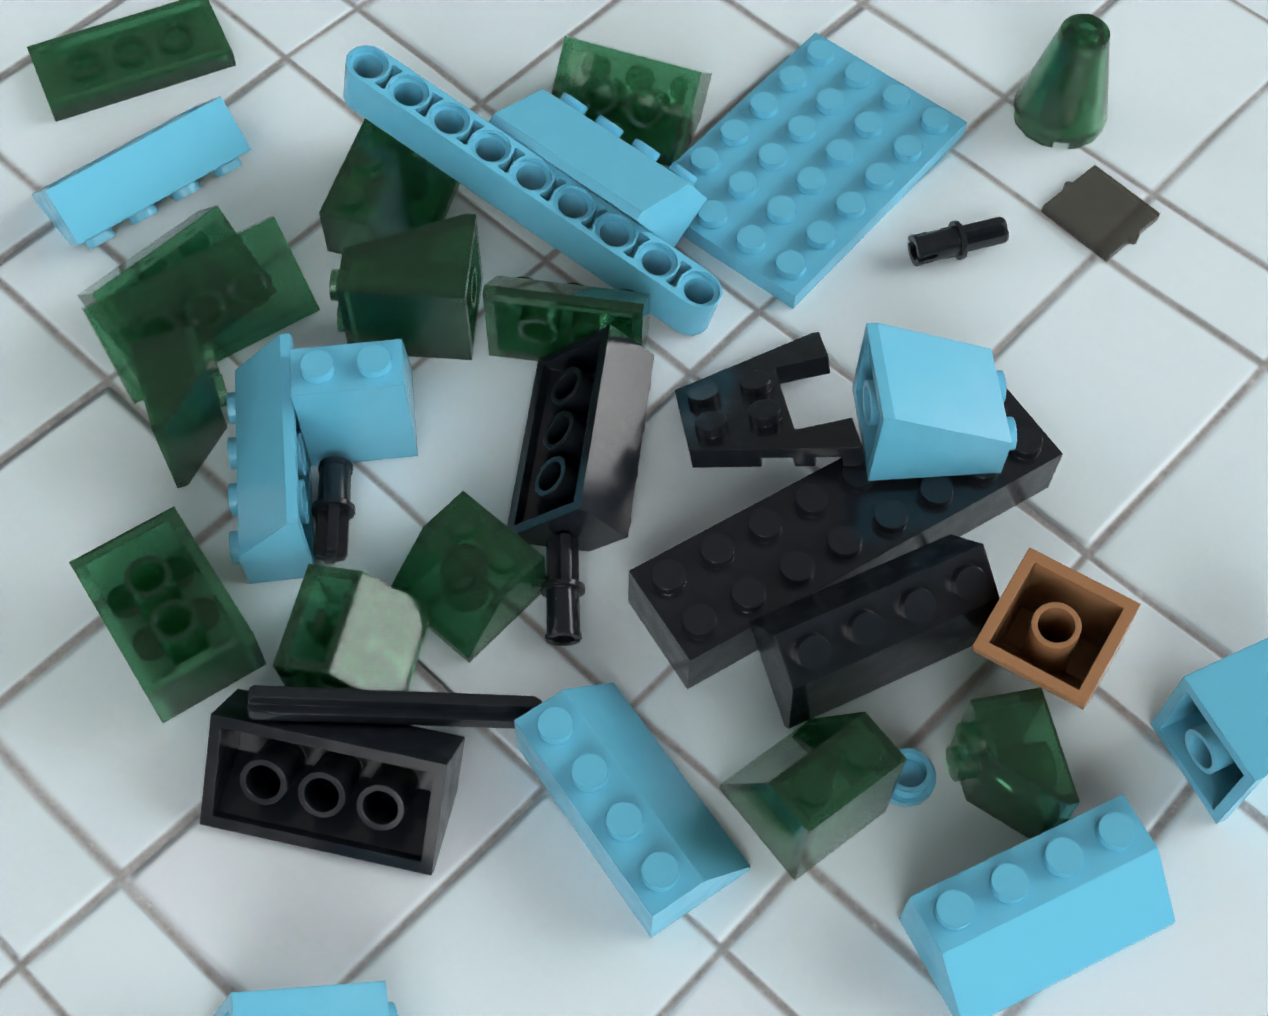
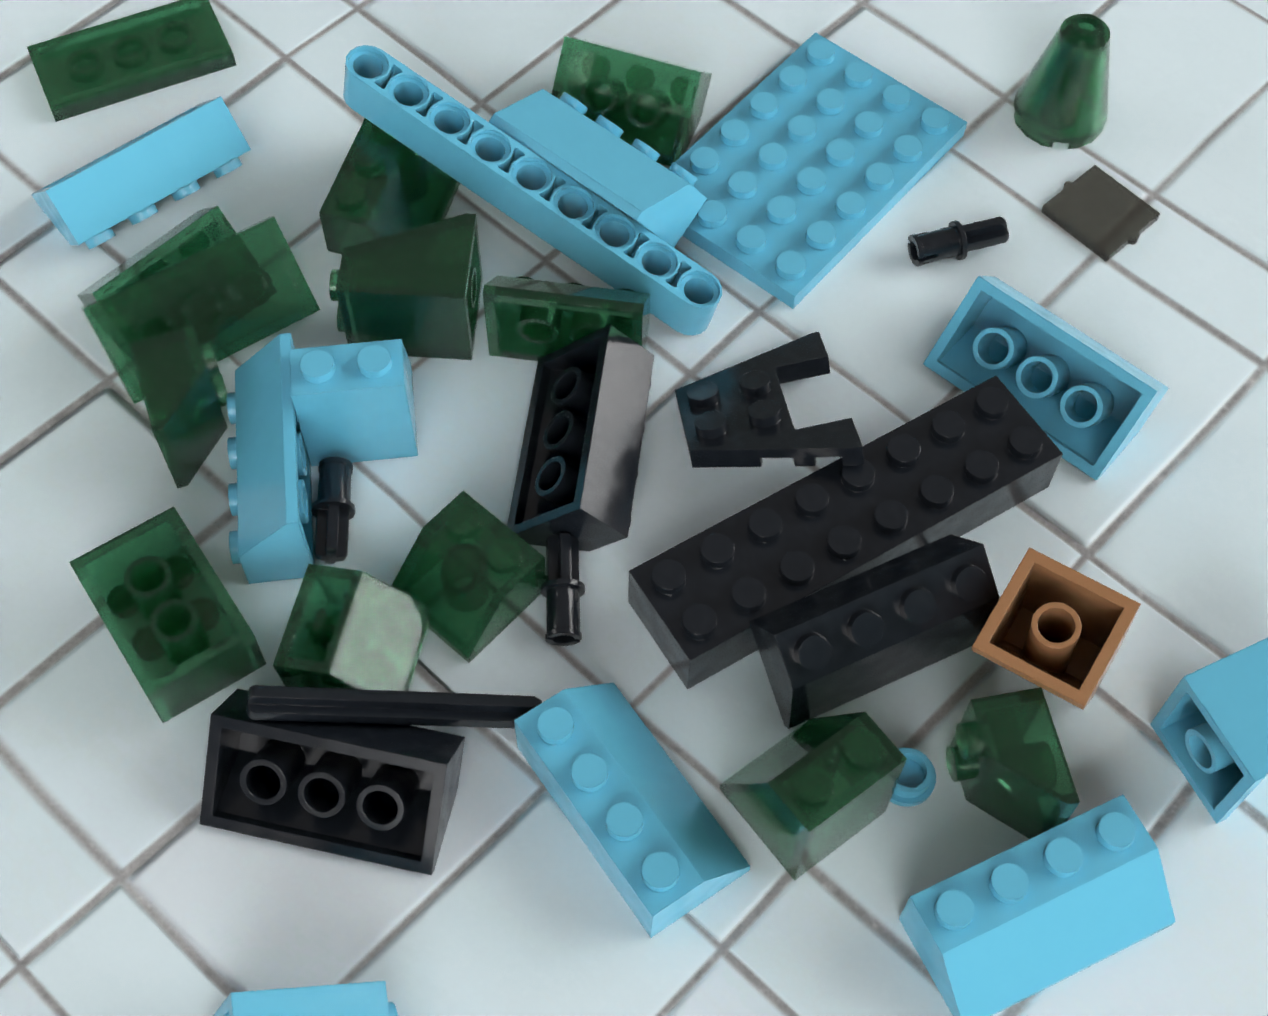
medium azure slope [852,323,1017,481] -> none
none -> medium azure slope [923,276,1169,480]

